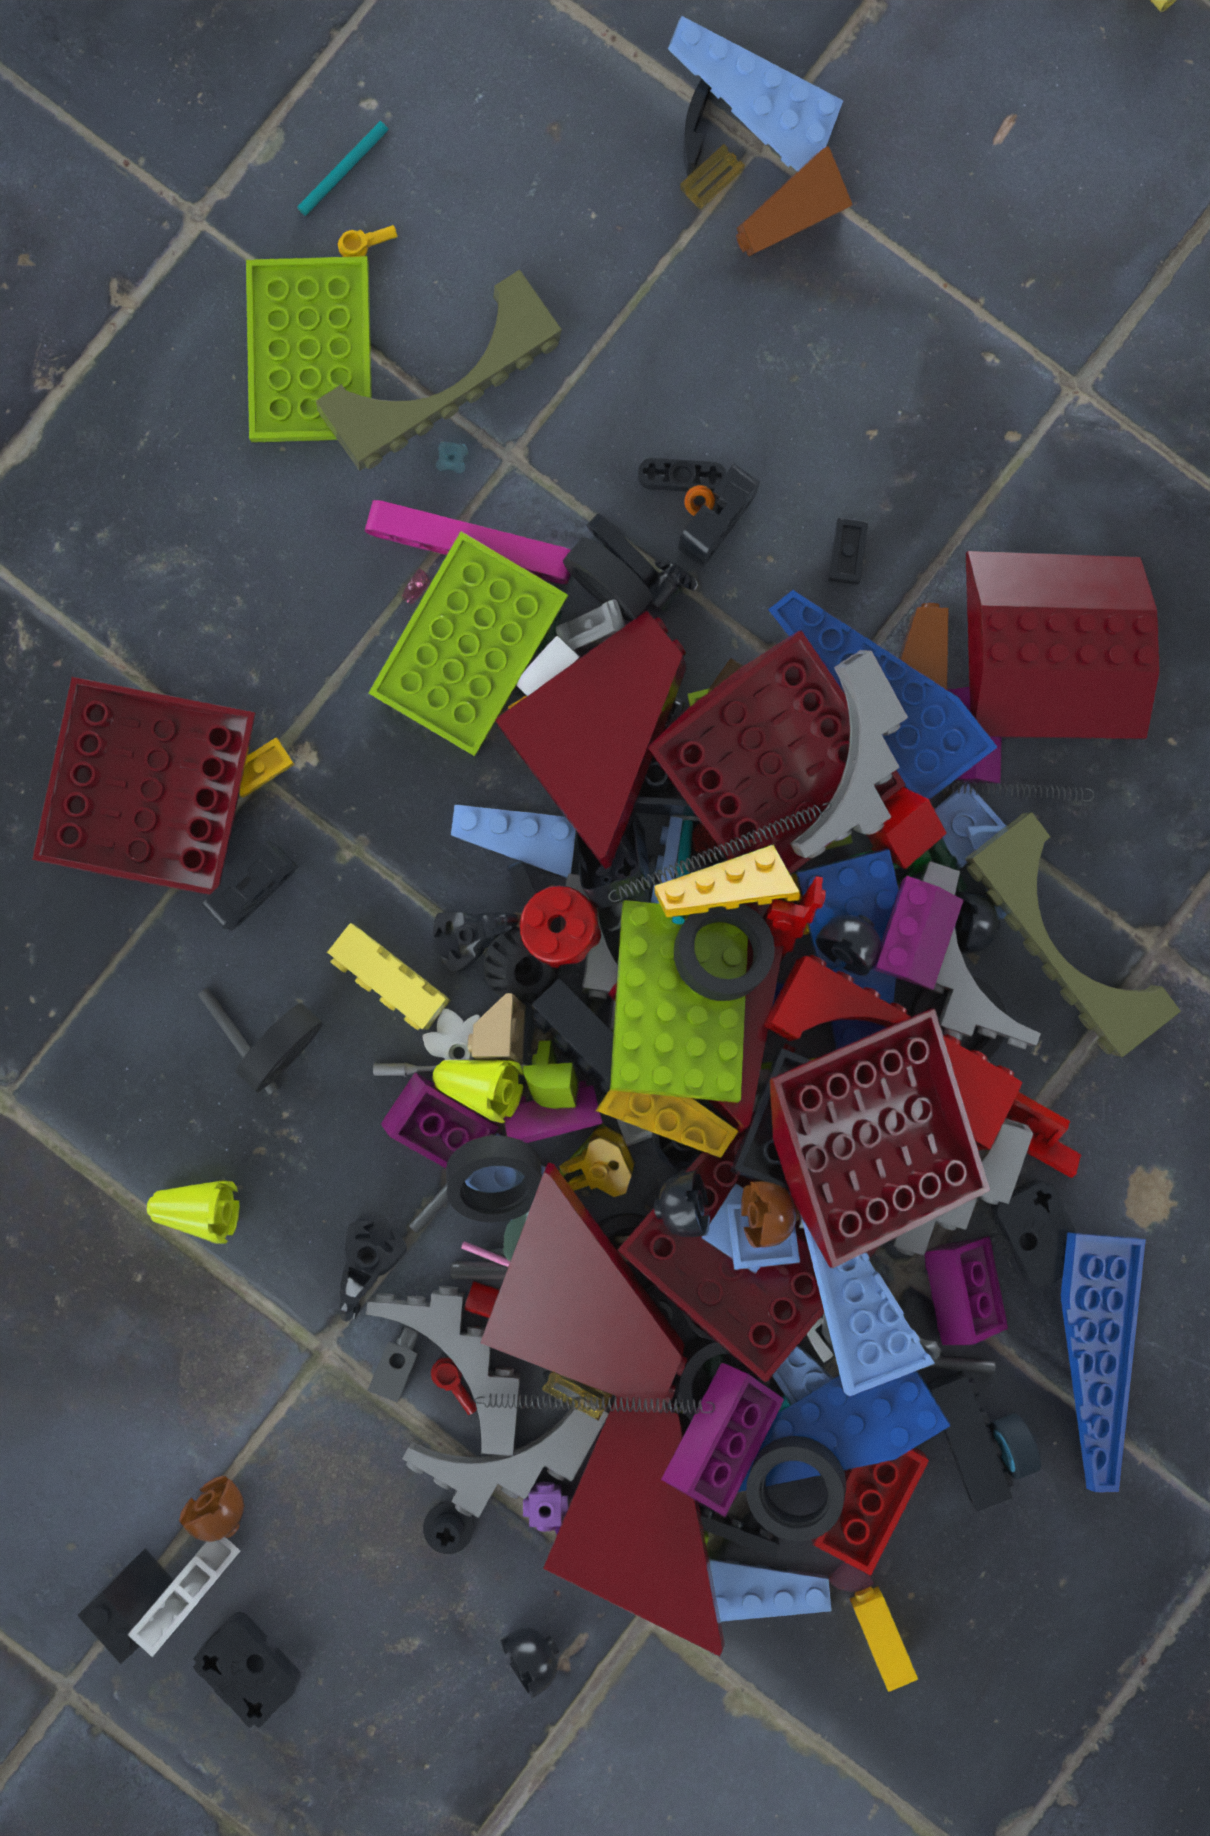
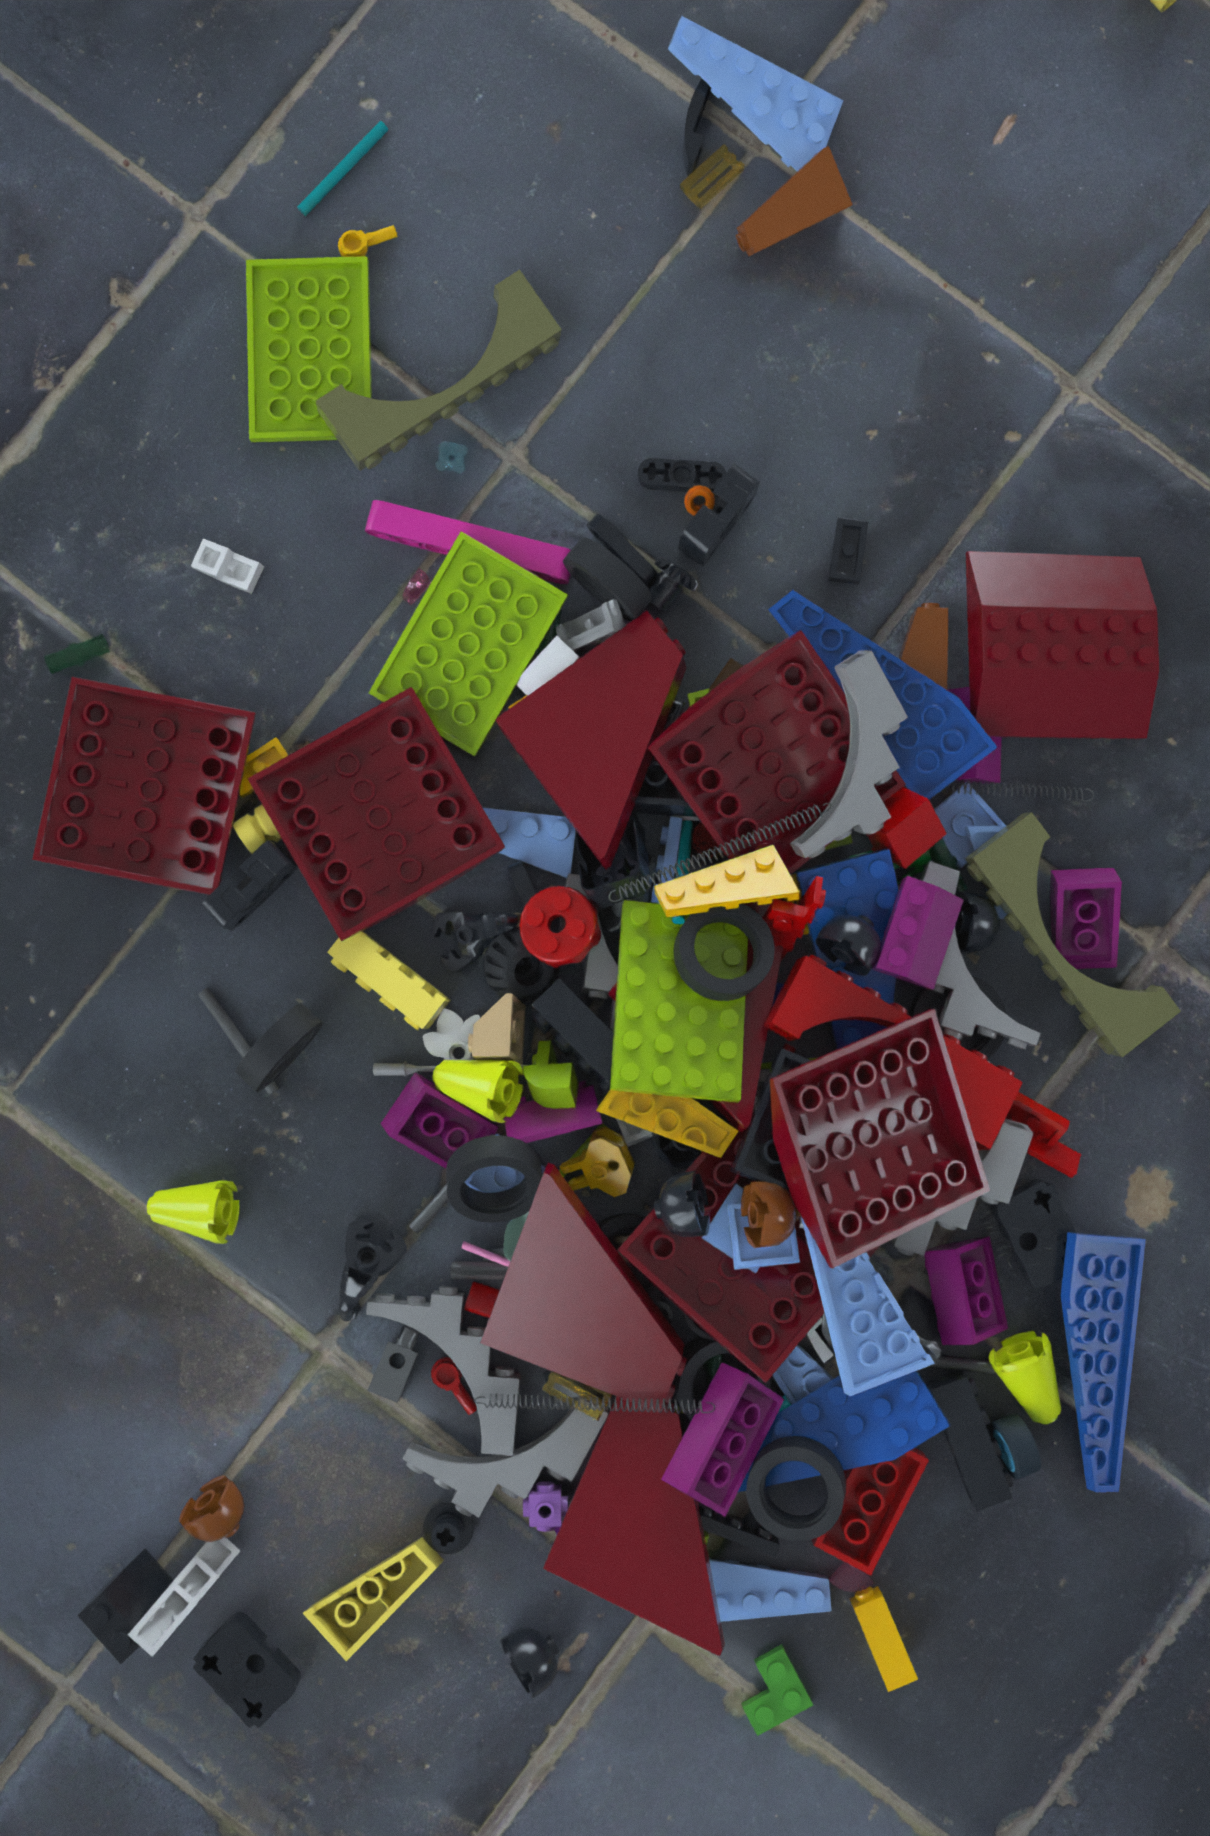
none -> clear green pin [44,634,110,674]
none -> white slope [191,539,264,594]
none -> light yellow wheel [233,804,282,854]
none -> dark red slope [247,687,506,942]
none -> light yellow wedge [303,1537,444,1661]
none -> bright green plate [742,1644,813,1736]
none -> neon yellow cone [988,1331,1061,1425]
none -> magenta slope [1050,868,1122,969]

